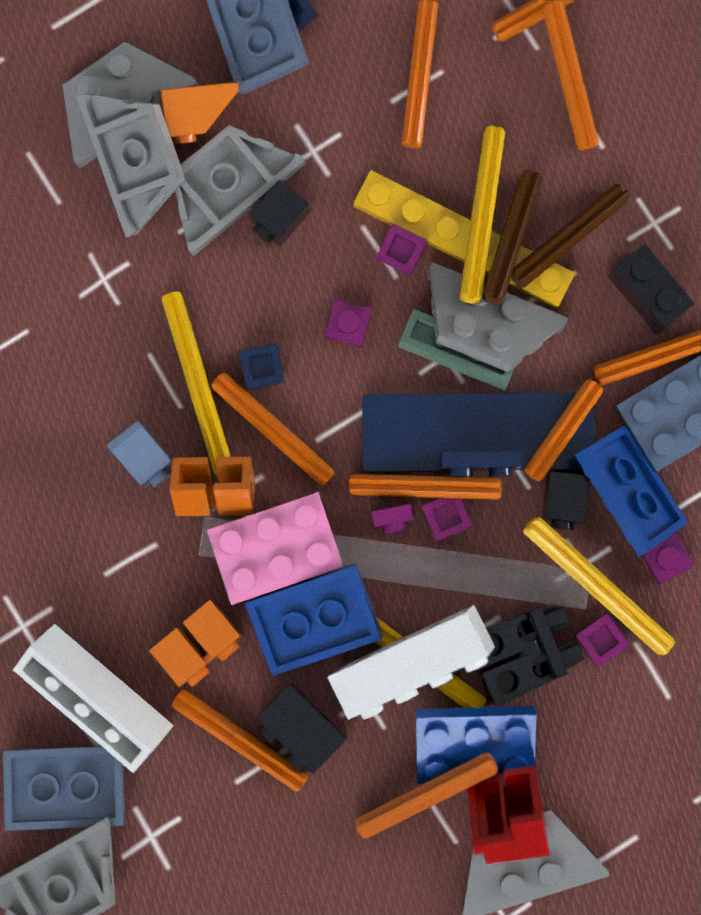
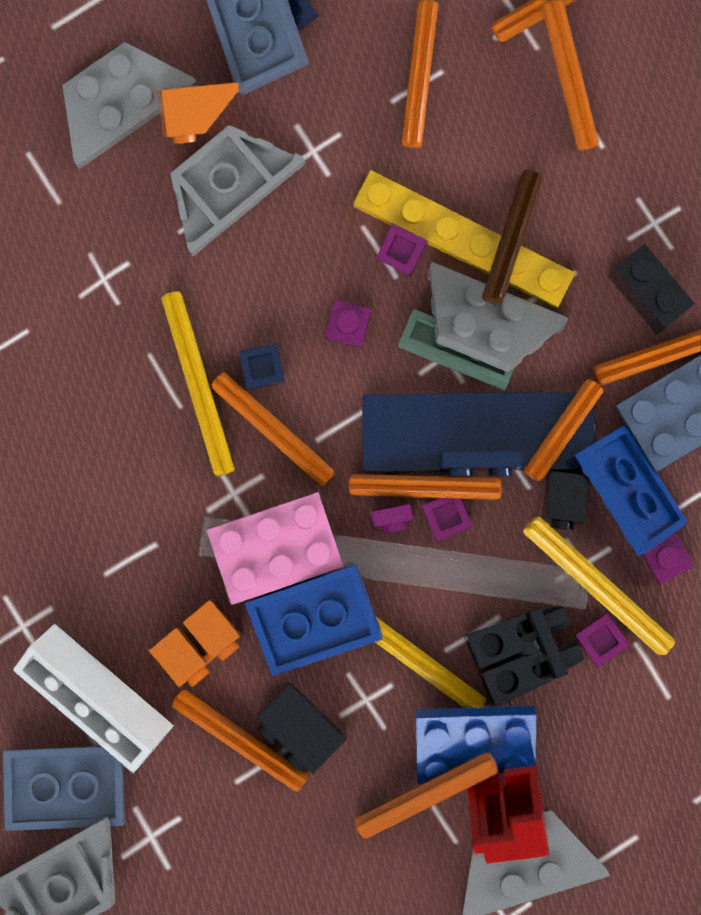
light grey wing [76,93,185,238] -> none
sand blue slope [106,420,172,488] -> none
orange piece [170,457,255,516] -> none
black brick [249,180,310,247] -> none
white brick [327,605,495,720] -> none
yellow axle [459,125,505,304] -> none
reddish brown axle [511,184,630,288] -> none

